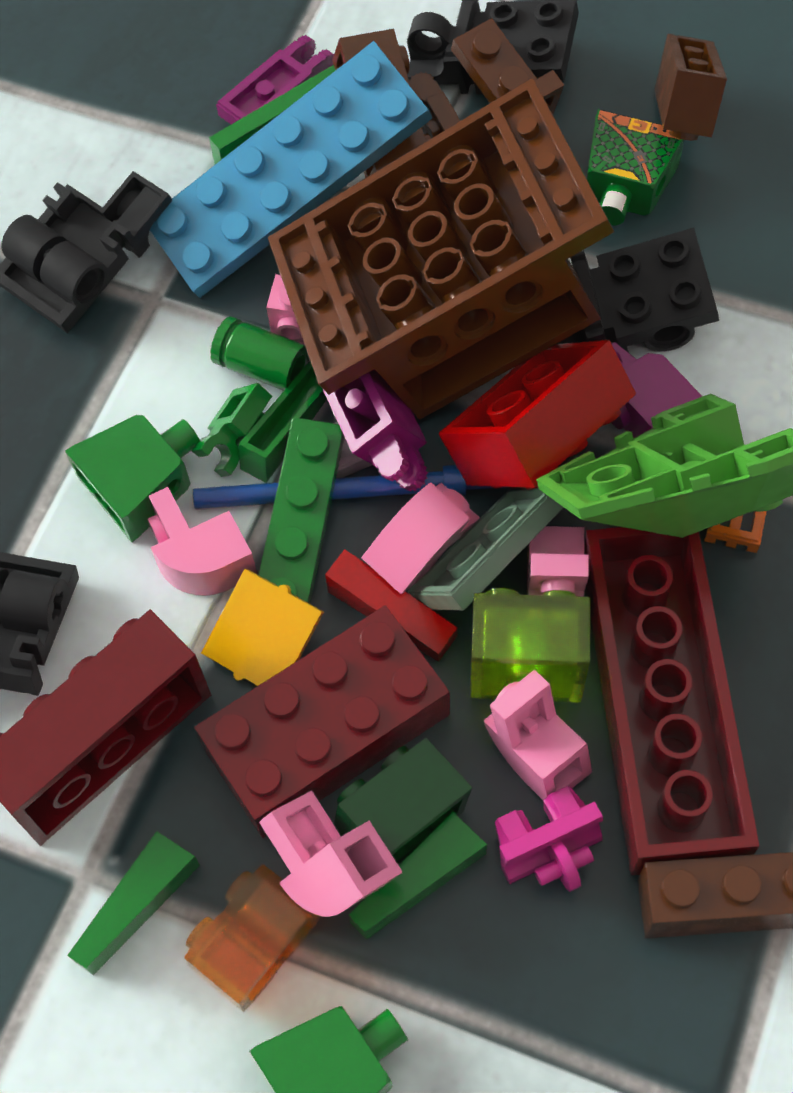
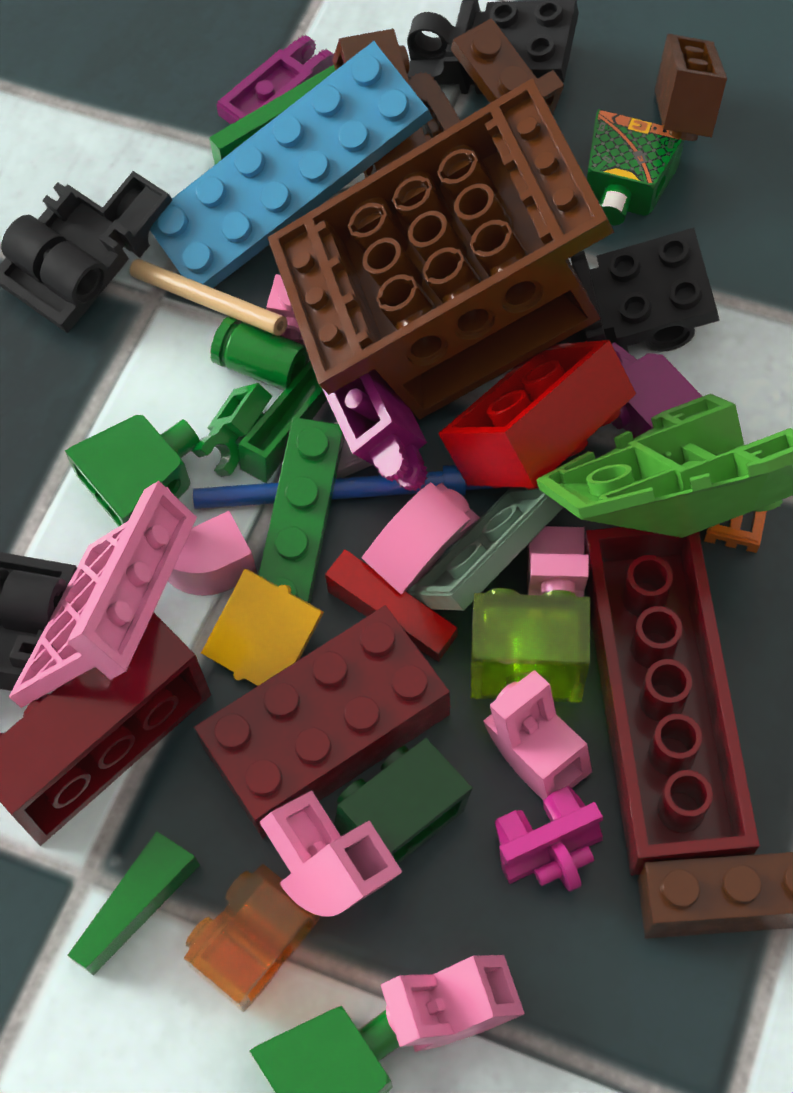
green piece [348,812,487,940] -> none
none -> bright pink fence [9,481,197,708]
none -> tan piece [130,259,287,336]
none -> bright pink brick [381,955,525,1052]

